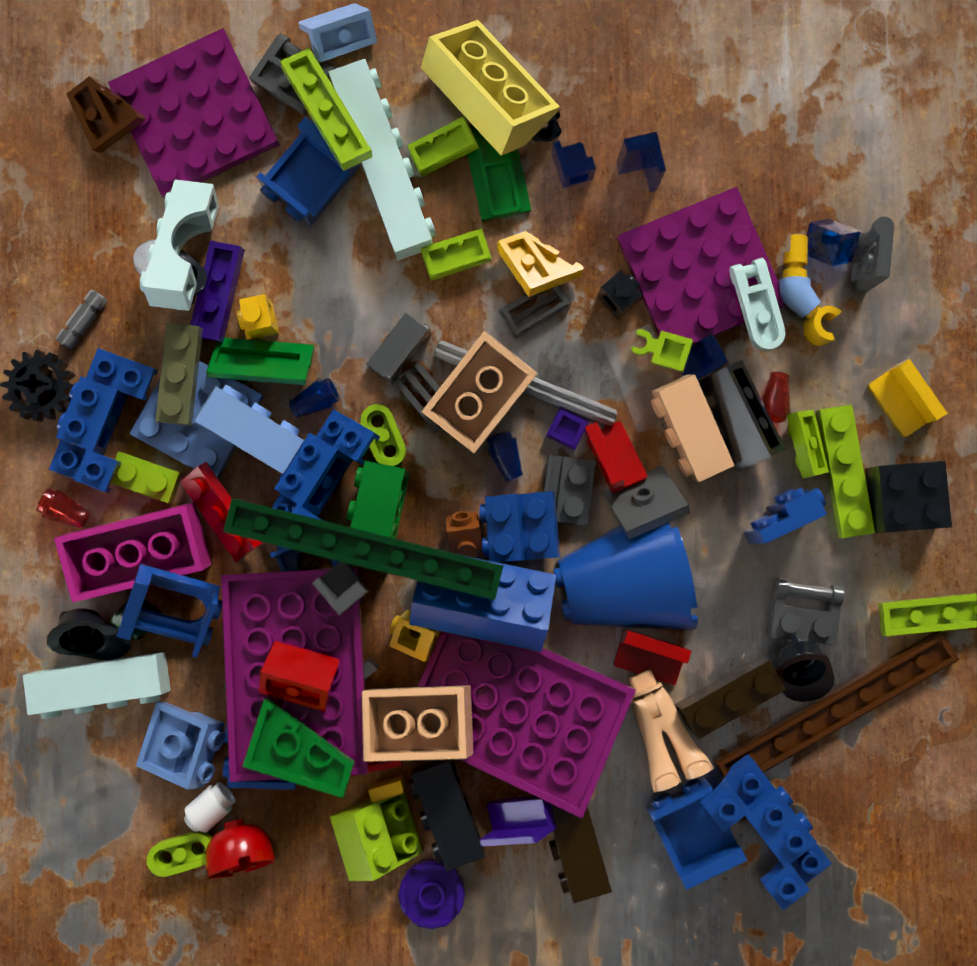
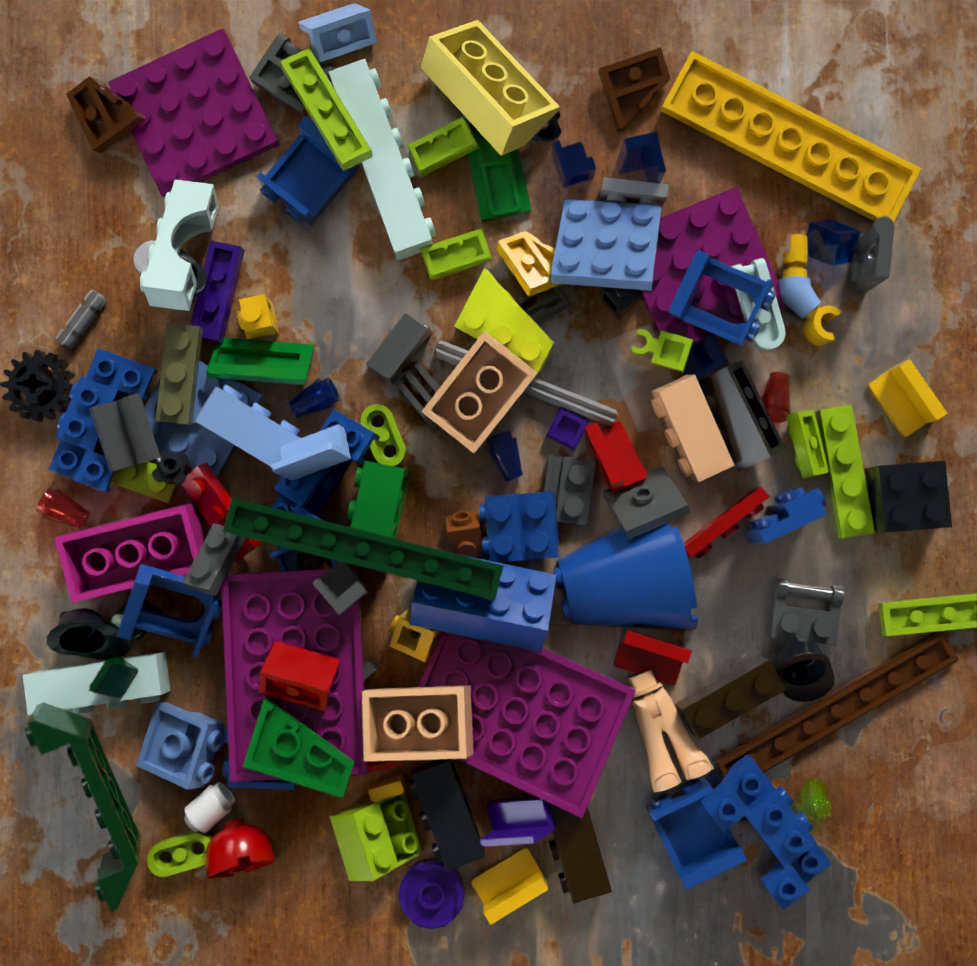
none -> dark green slope [25,702,142,912]
none -> dark green slope [89,657,138,698]
none -> dark grey panel [90,393,160,471]
none -> black plate [152,451,190,484]
none -> dark grey plate [182,523,245,596]
none -> light blue panel [271,424,351,481]
none -> neon yellow wing [454,268,556,373]
none -> yellow panel [471,846,549,925]
none -> medium blue plate [551,199,662,291]
none -> reddish brown wing [598,47,671,132]
none -> light grey plate [599,177,669,207]
none -> yellow plate [660,51,922,223]
none -> blue panel [668,249,776,347]
none -> red plate [683,487,769,559]
none -> clear neon green plate [801,778,832,820]

